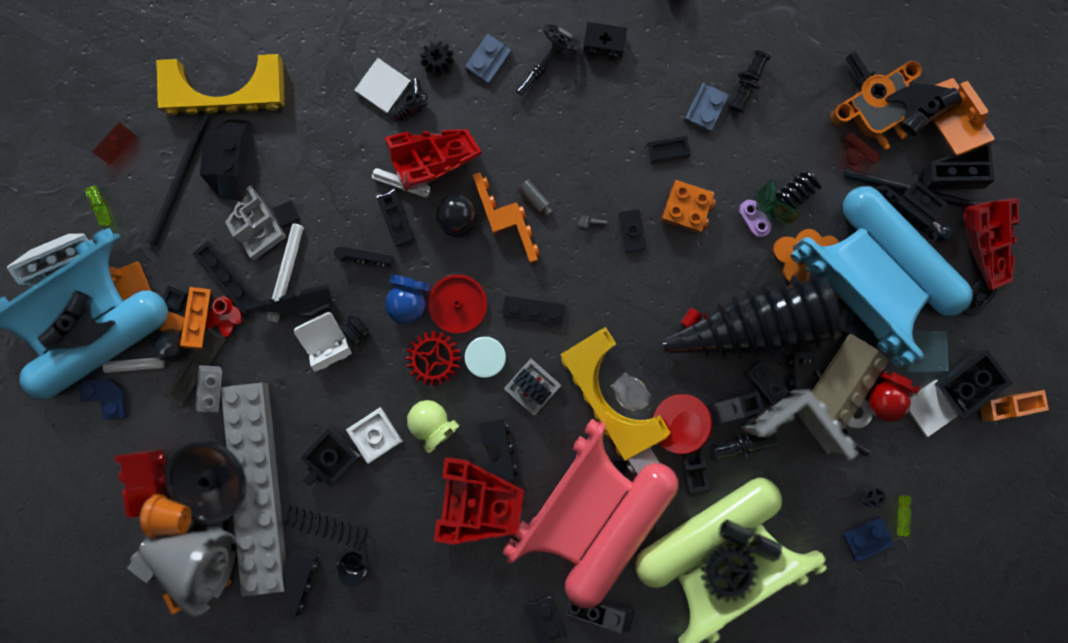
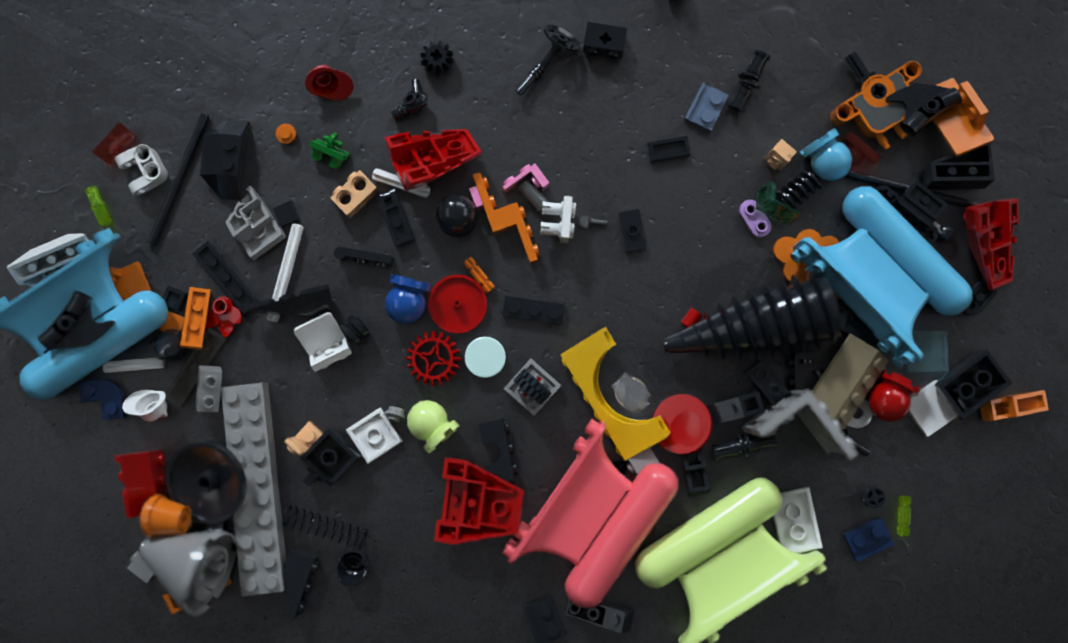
yellow arch [156,54,284,116] -> none
white tile [355,58,411,114] -> none
sand blue plate [465,34,512,84] -> none
orange brick [661,180,716,234] -> none
black gear [700,543,759,602] -> none
black piece [718,519,783,562] -> none
none -> white piece [115,144,168,196]
none -> white piece [122,390,168,422]
none -> orange plate [276,124,296,144]
none -> light nougat bracket [285,421,323,455]
none -> red piece [305,65,354,100]
none -> green hips [309,132,350,169]
none -> light nougat brick [330,170,379,219]
none -> light grey plate [385,406,405,422]
none -> orange axle [464,257,495,293]
none -> bright pink tile [469,186,484,211]
none -> bright pink bracket [502,164,549,193]
none -> white plate [540,196,576,243]
none -> light nougat bracket [765,139,797,171]
none -> white tile [773,487,823,553]
none -> medium azure tile [800,128,852,181]

